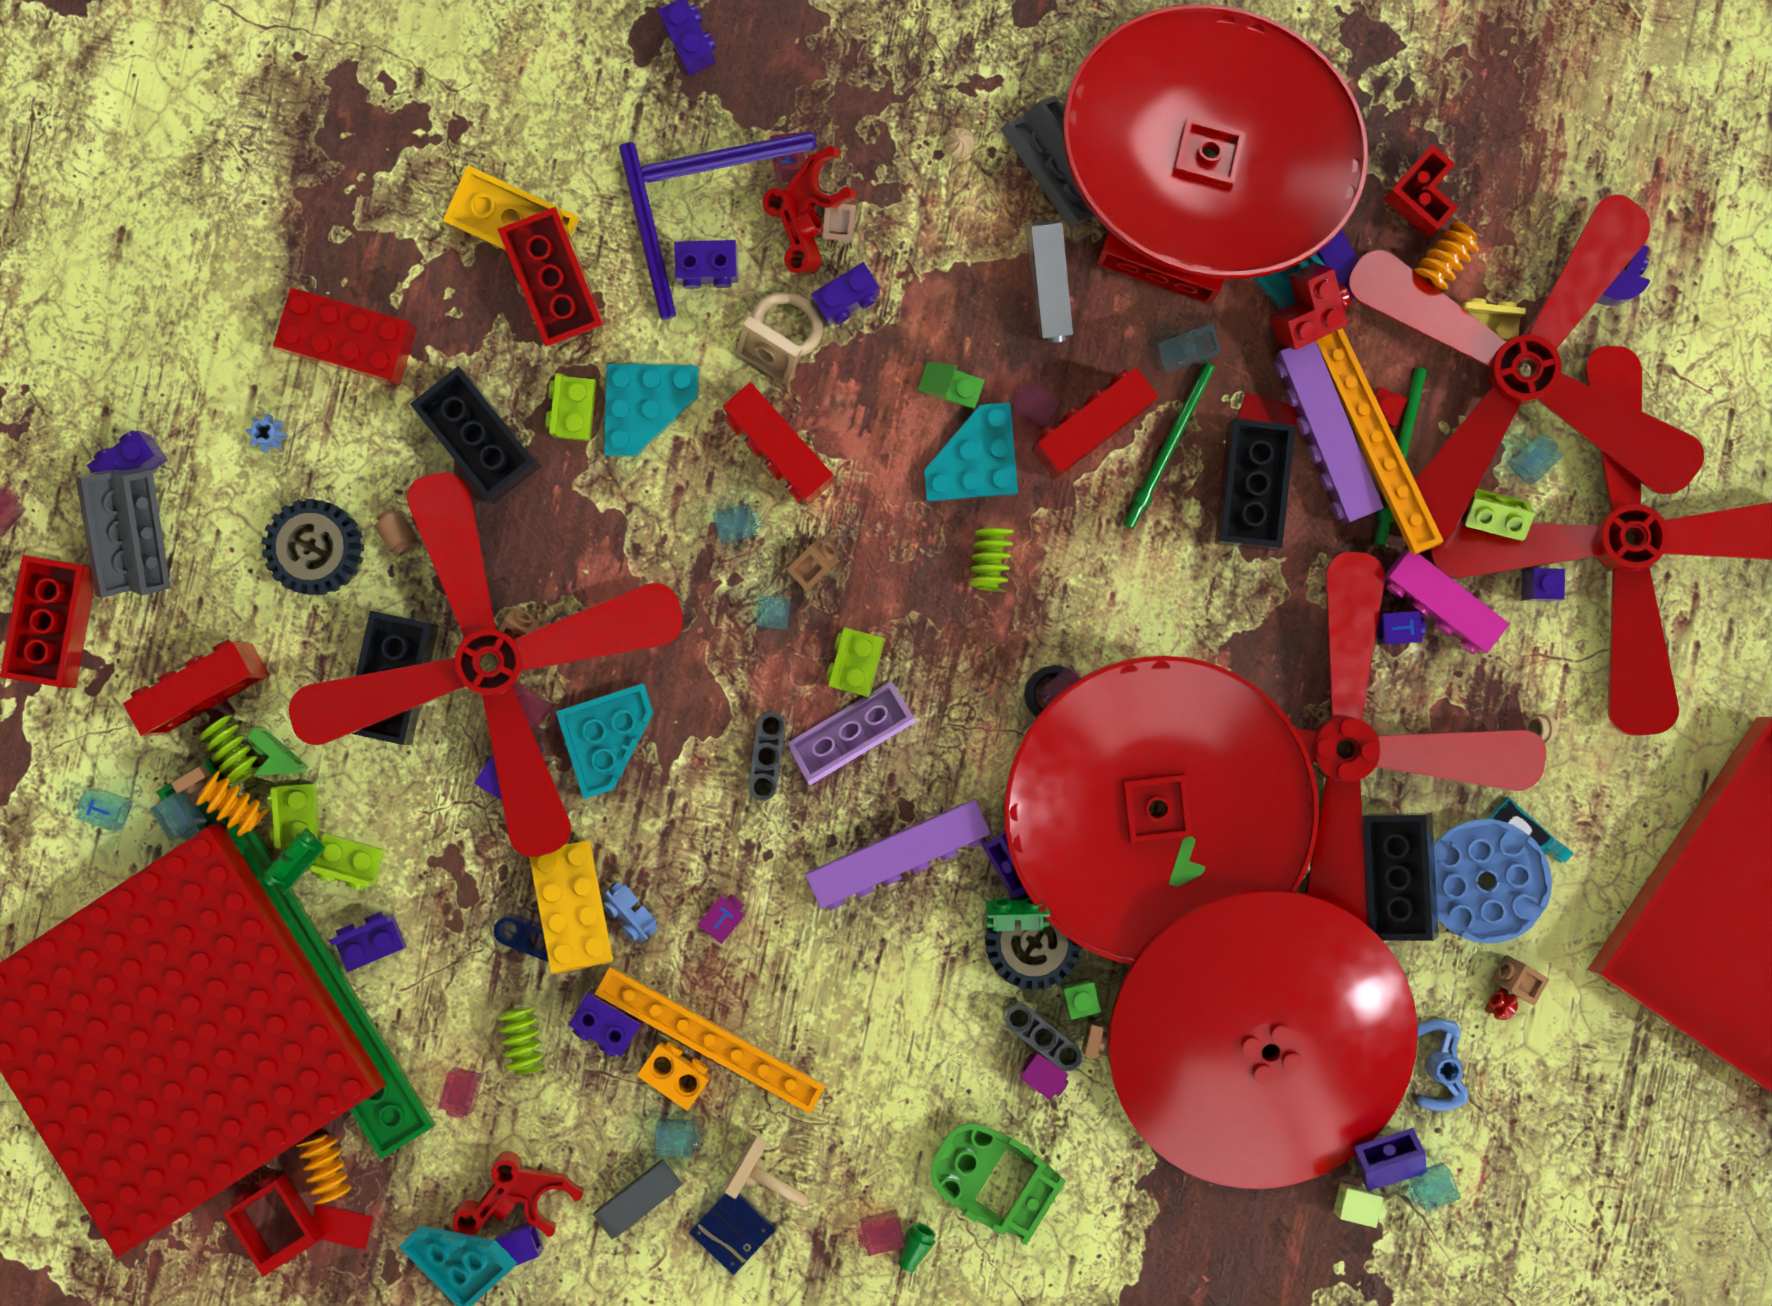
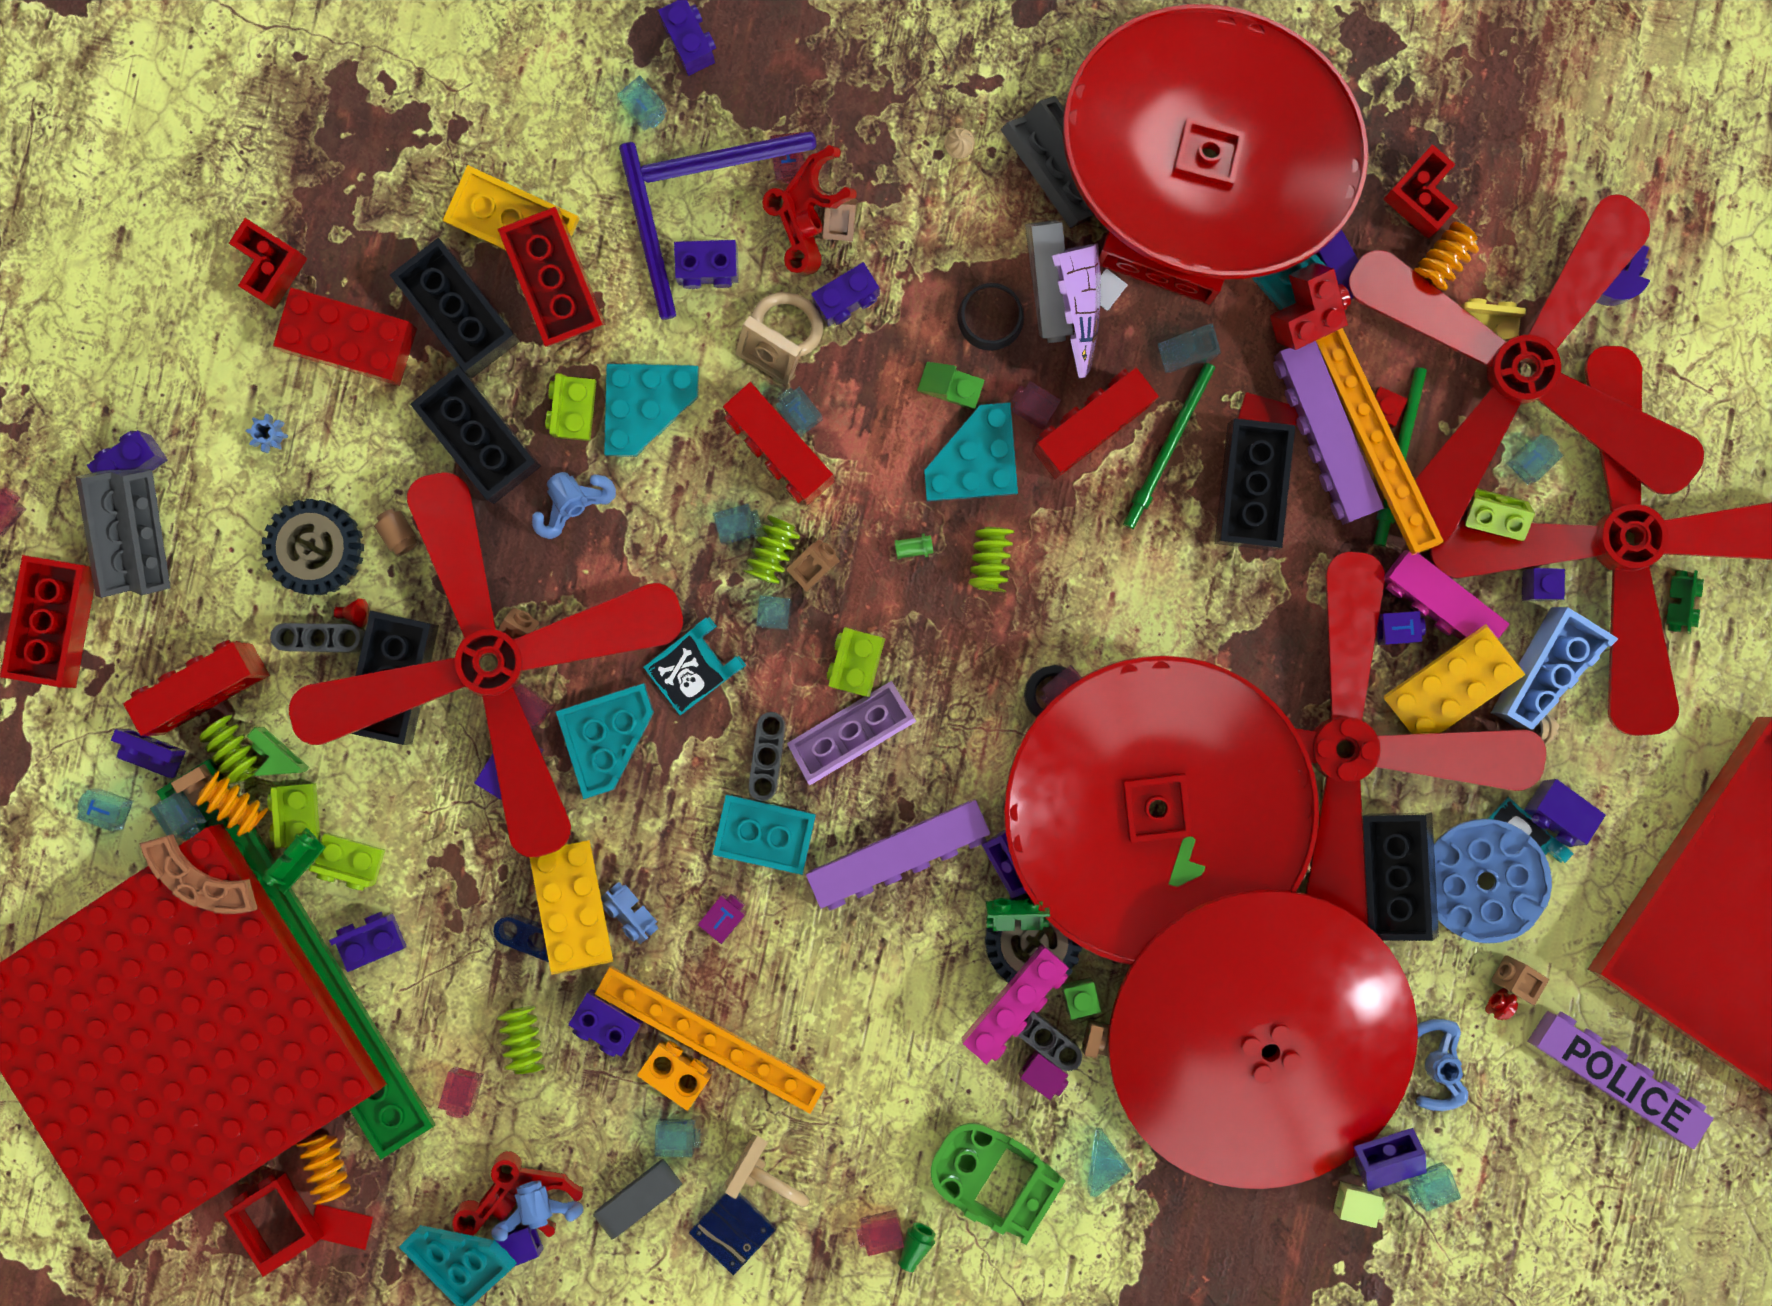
none -> dark purple bracket [111,729,186,778]
none -> nougat tile [139,834,257,914]
none -> red brick [228,218,308,309]
none -> dark grey beam [270,623,365,653]
none -> red rock [334,598,370,627]
none -> black brick [390,237,520,378]
none -> medium blue piece [491,1180,584,1241]
none -> medium blue piece [532,472,616,539]
none -> clear light blue brick [617,75,667,131]
none -> flag [643,617,746,716]
none -> teal plate [713,794,816,875]
none -> lime piece [742,515,801,584]
none -> clear light blue brick [775,386,823,437]
none -> bright green pin [895,533,934,559]
none -> black tyre [958,283,1024,351]
none -> dark pink brick [961,944,1069,1065]
none -> lavender wedge [1052,243,1101,378]
none -> clear light blue slope [1087,1128,1131,1197]
none -> white sticker [1100,268,1128,311]
none -> yellow plate [1384,624,1525,734]
none -> light blue wedge [1491,607,1618,730]
none -> dark purple brick [1524,779,1606,847]
none -> medium lavender brick [1527,1011,1714,1149]
none -> green hinge [1666,570,1704,634]

